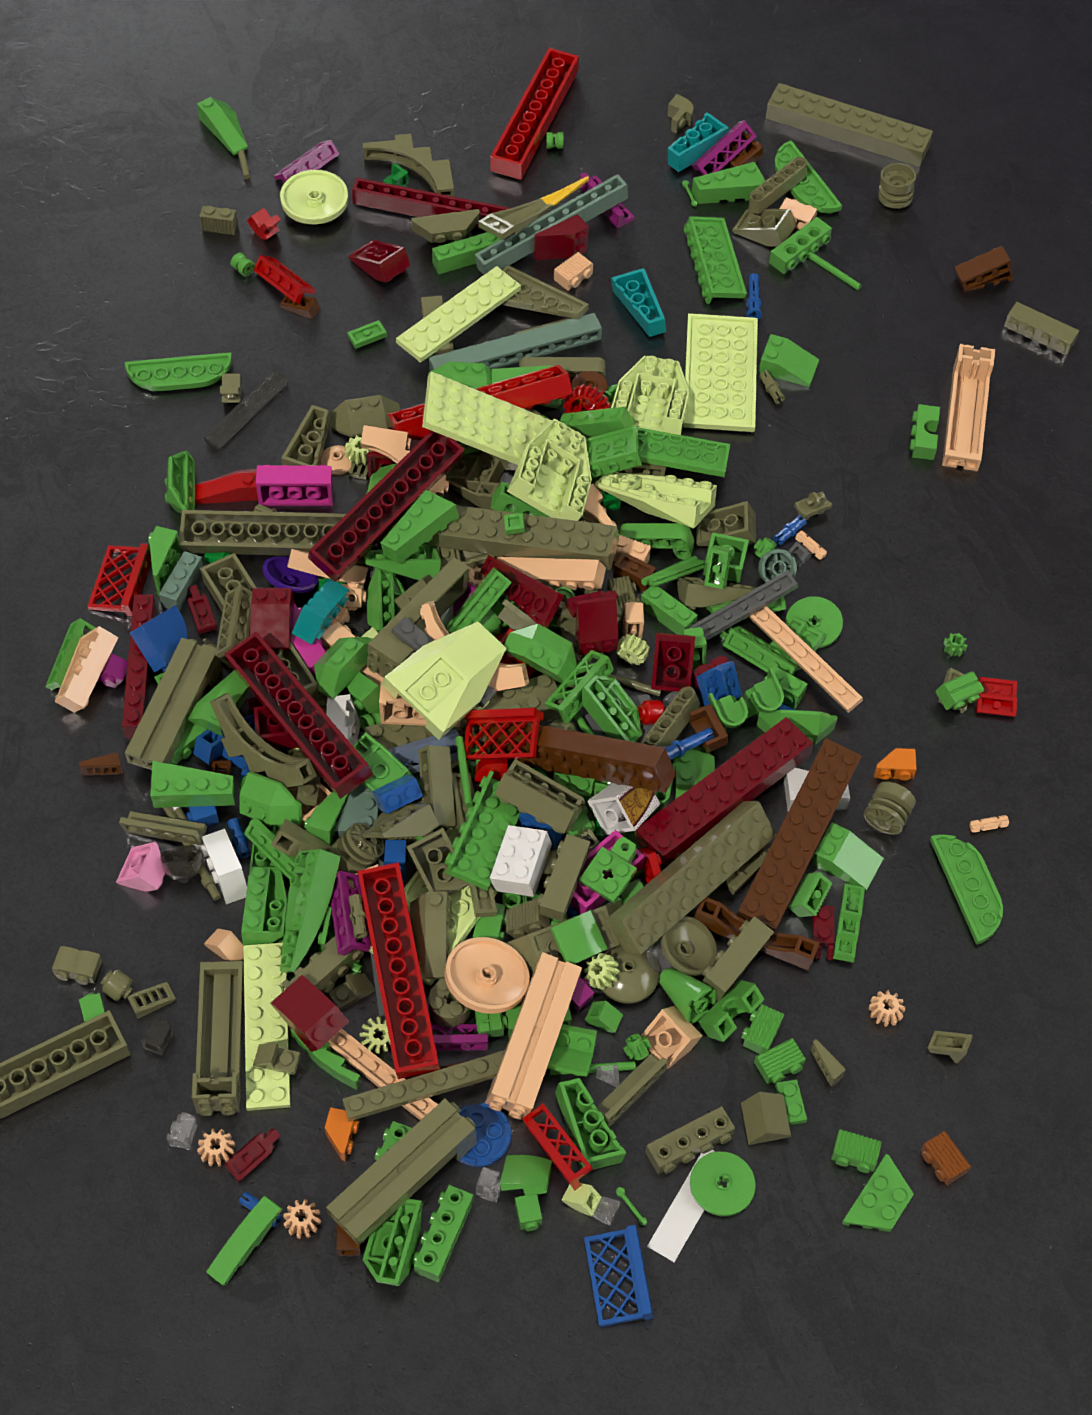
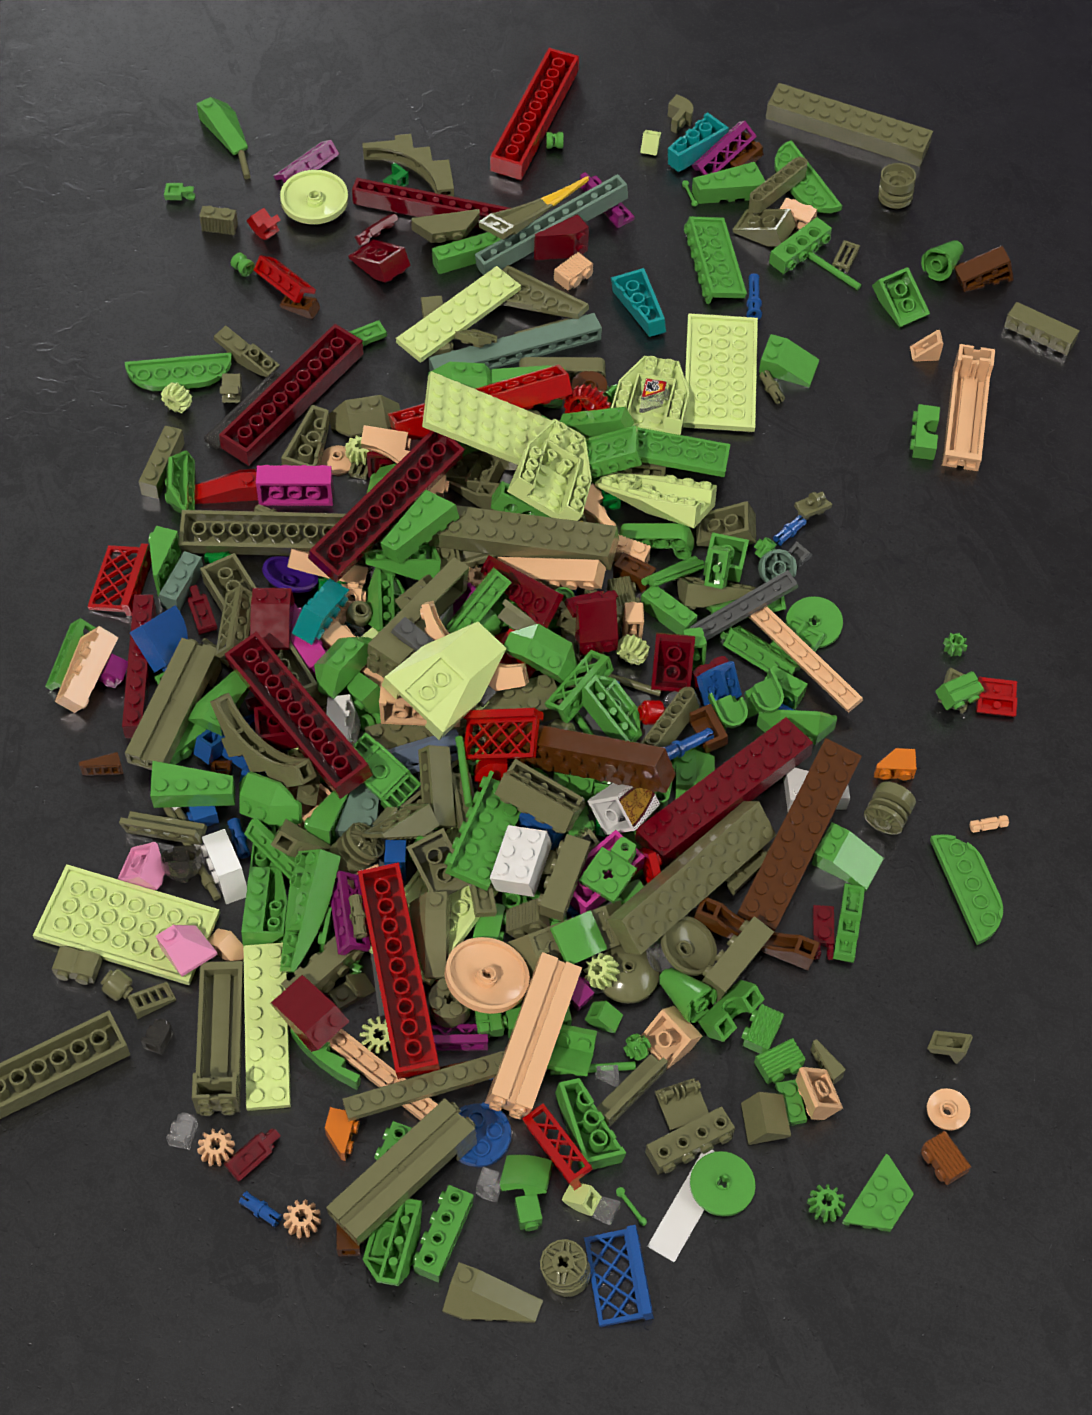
bright green brick [79,993,105,1022] -> none
bright green slope [206,1196,282,1285] -> none
olive slope [253,1042,301,1075] -> none
blue brick [372,774,423,814] -> none
bright green plate [504,513,525,535] -> none
bright green brick [788,872,832,917] -> none
light nougat axle [796,531,827,560] -> none
bright green brick [831,1129,882,1173] -> none
light nougat gear [869,990,905,1027] -> none
none -> yellowish green plate [33,864,220,985]
none -> olive brick [139,426,185,499]
none -> bright pink slope [156,925,218,977]
none -> yellowish green gear [161,382,193,413]
none -> bright green plate [164,183,196,200]
none -> olive slope [213,325,280,377]
none -> dark red brick [219,324,363,466]
none -> olive head [346,601,372,629]
none -> dark red hinge [355,214,398,246]
none -> olive wedge [442,1262,543,1323]
none -> olive plate [454,329,497,347]
none -> olive wheel [540,1239,591,1297]
none -> slope [639,378,669,413]
none -> yellowish green brick [640,130,661,156]
none -> olive hinge [655,1078,709,1131]
none -> light nougat slope [796,1067,843,1120]
none -> bright green gear [807,1184,845,1223]
none -> olive tile [832,240,860,273]
none -> bright green slope [872,267,930,327]
none -> light nougat slope [910,329,943,362]
none -> bright green cone [921,240,964,281]
none -> light nougat dish [927,1089,970,1130]

